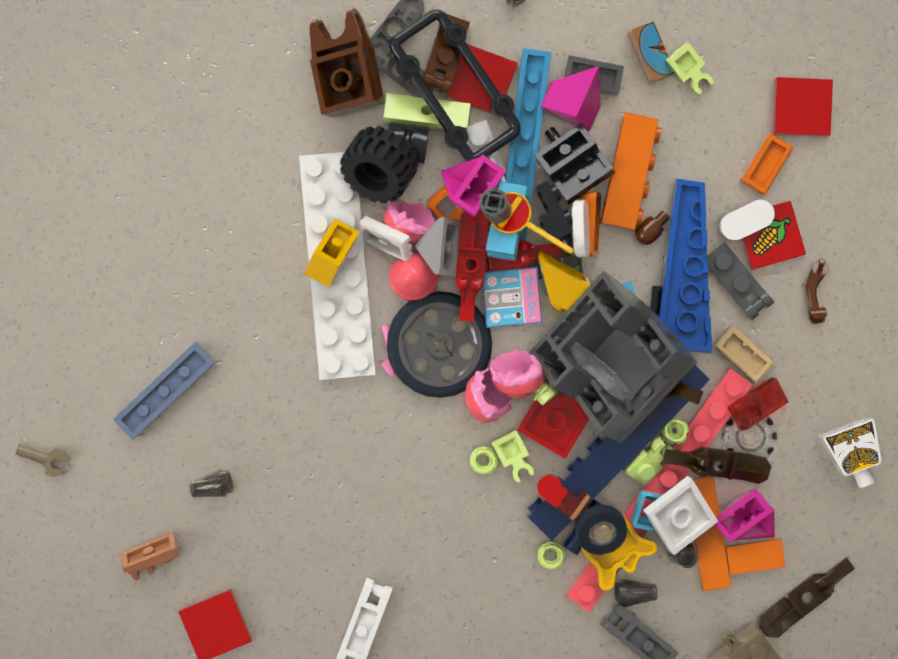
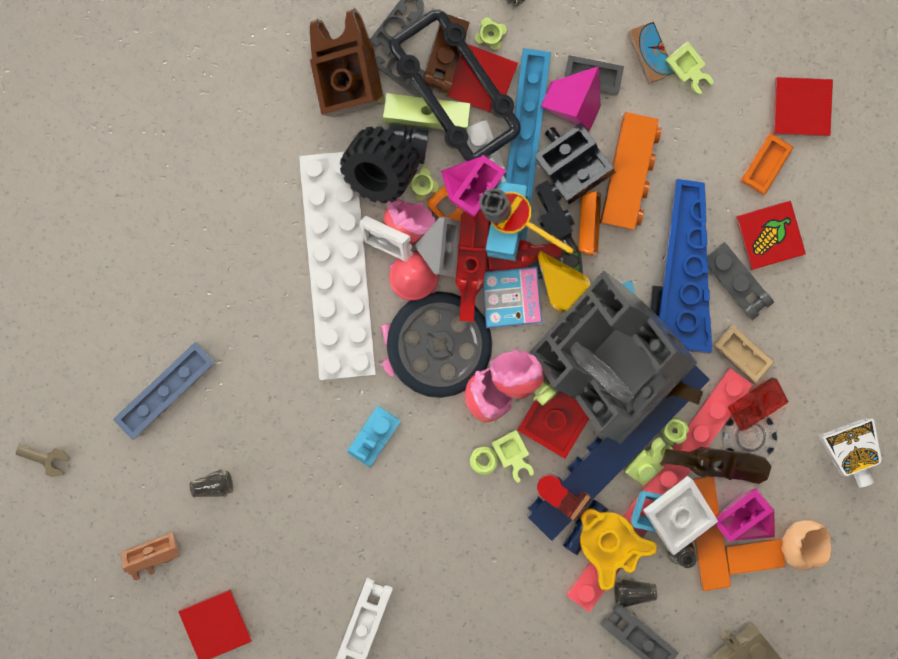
yellow slope [304,218,360,288] -> none
yellowish green plate [537,541,566,570] -> none
white tile [572,200,590,257] -> none
black wheel [575,505,627,555] -> none
reddish brown cylinder [635,211,670,245] -> none
white tile [720,200,775,240] -> none
dark brown piece [759,557,855,638] -> none
reddish brown piece [804,258,829,324] -> none
none -> medium azure plate [347,406,401,467]
none -> yellowish green plate [408,168,439,201]
none -> yellowish green plate [475,18,507,50]
none -> light nougat hair [781,520,831,570]

